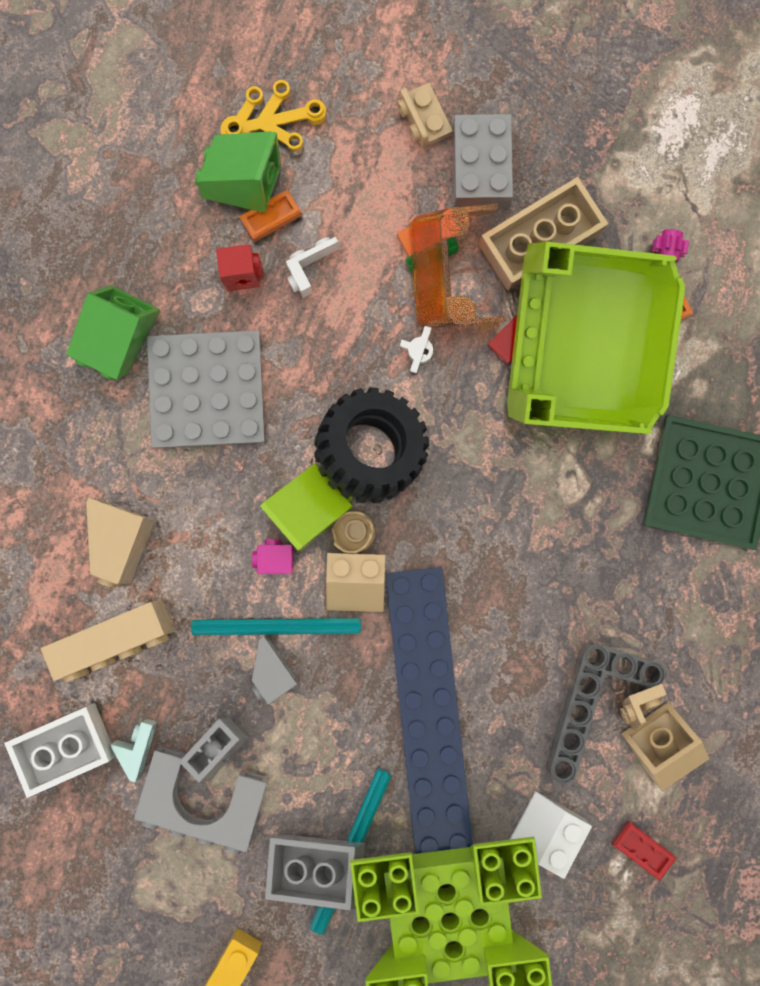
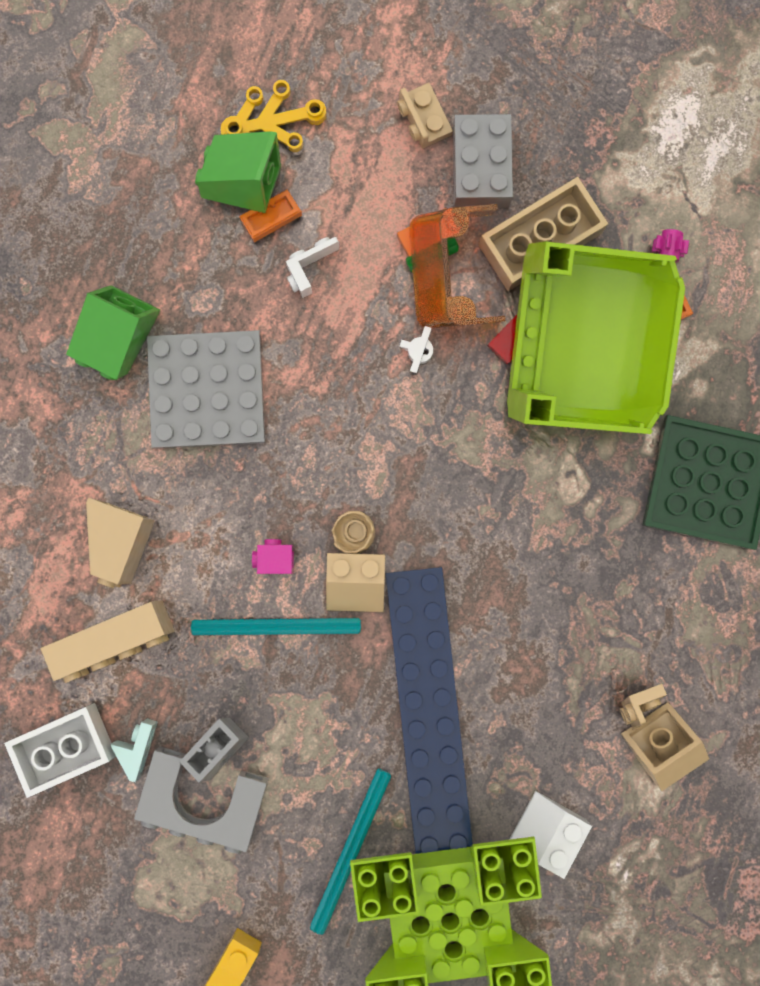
red brick [216,244,264,292] -> none
light grey slope [252,635,299,705] -> none
lime slope [260,463,353,552] -> none
light grey brick [265,834,365,910] -> none
black tyre [314,387,429,503] -> none
dark grey beam [547,643,666,784] -> none
red plate [611,820,677,881] -> none

